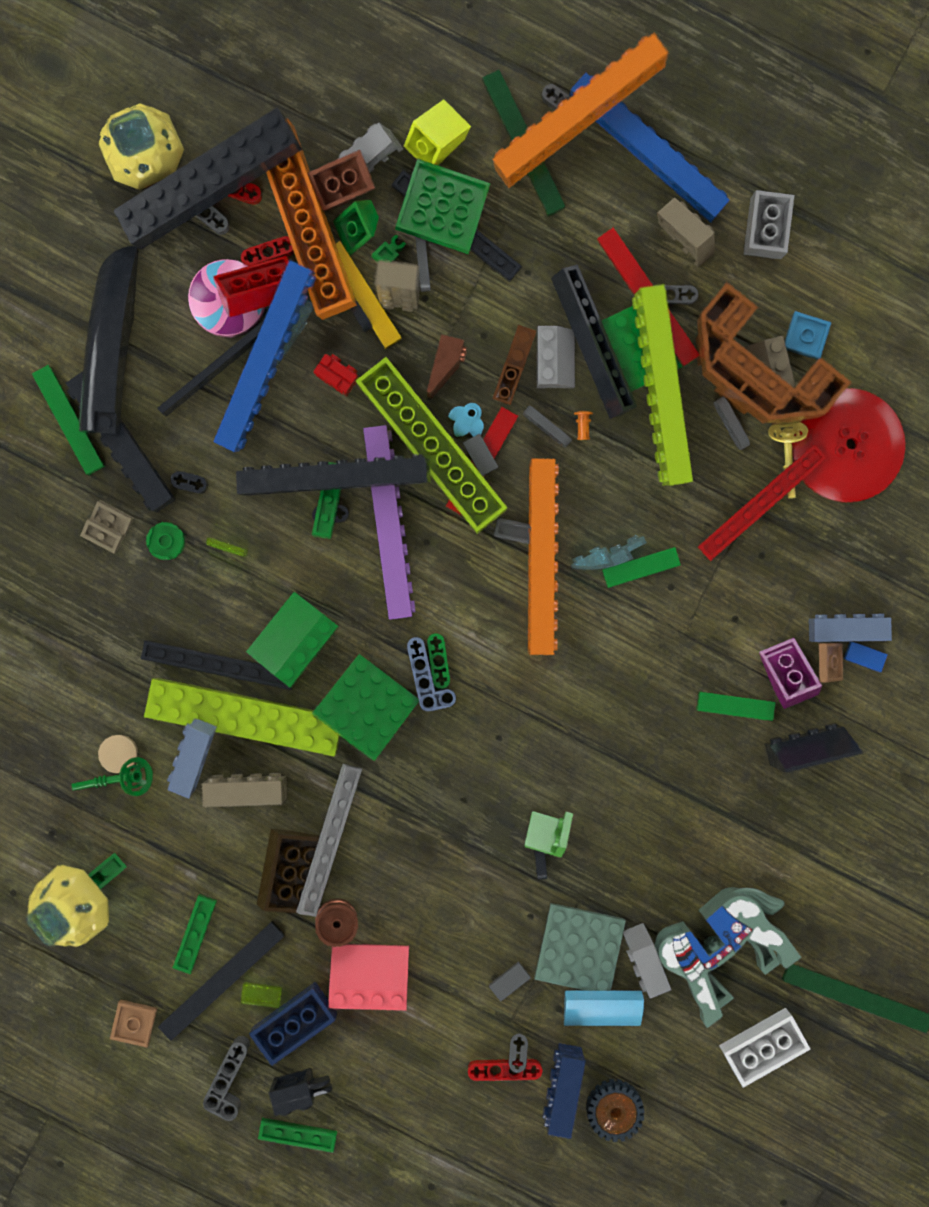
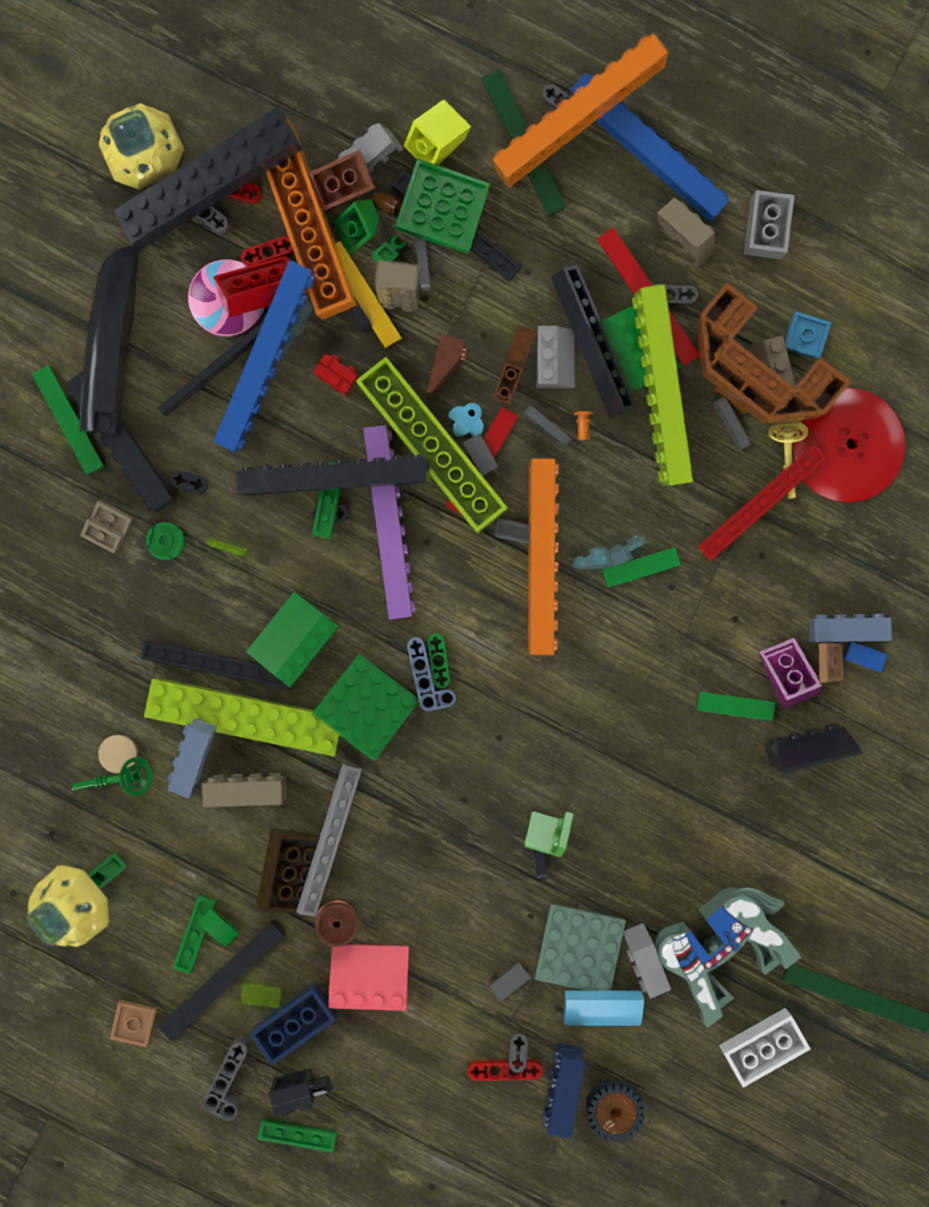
none -> green slope [197,907,240,947]
none -> reddish brown cone [371,191,401,216]

